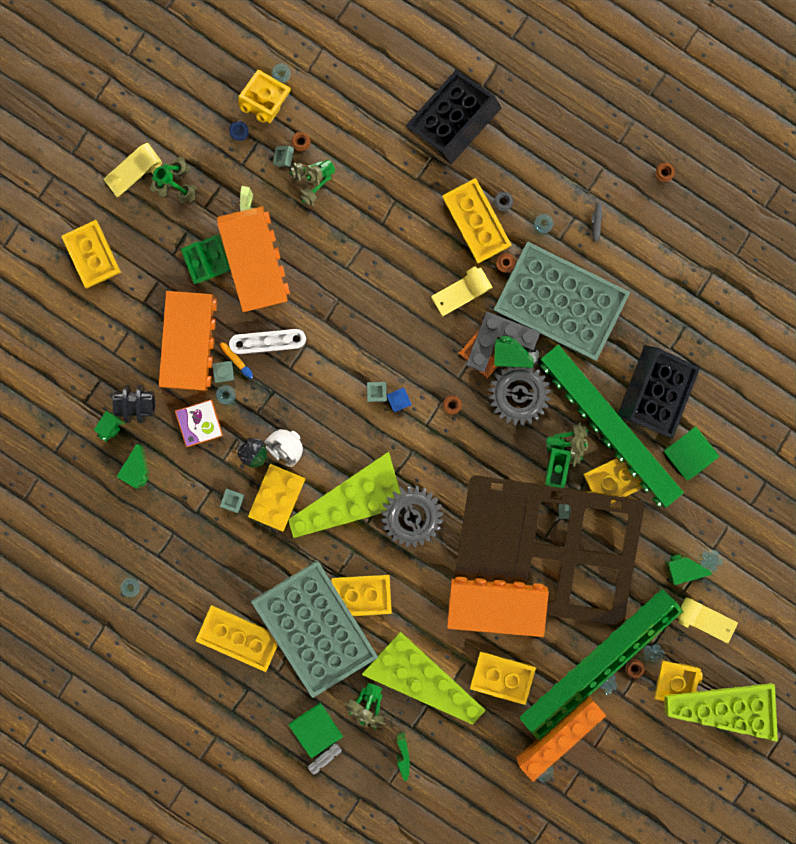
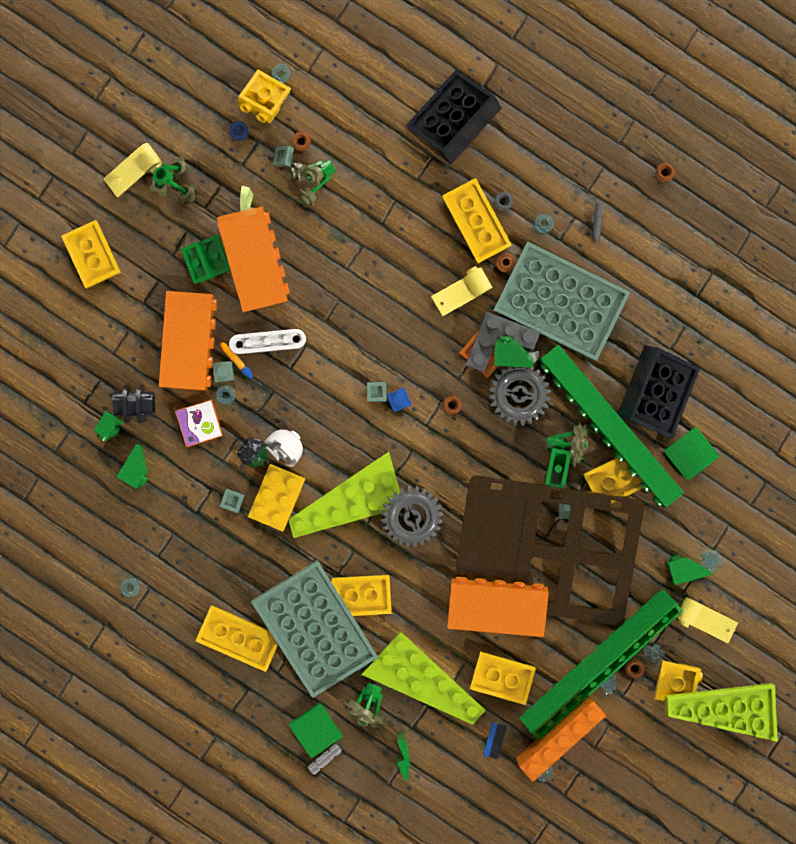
none -> black sticker [483,722,507,759]

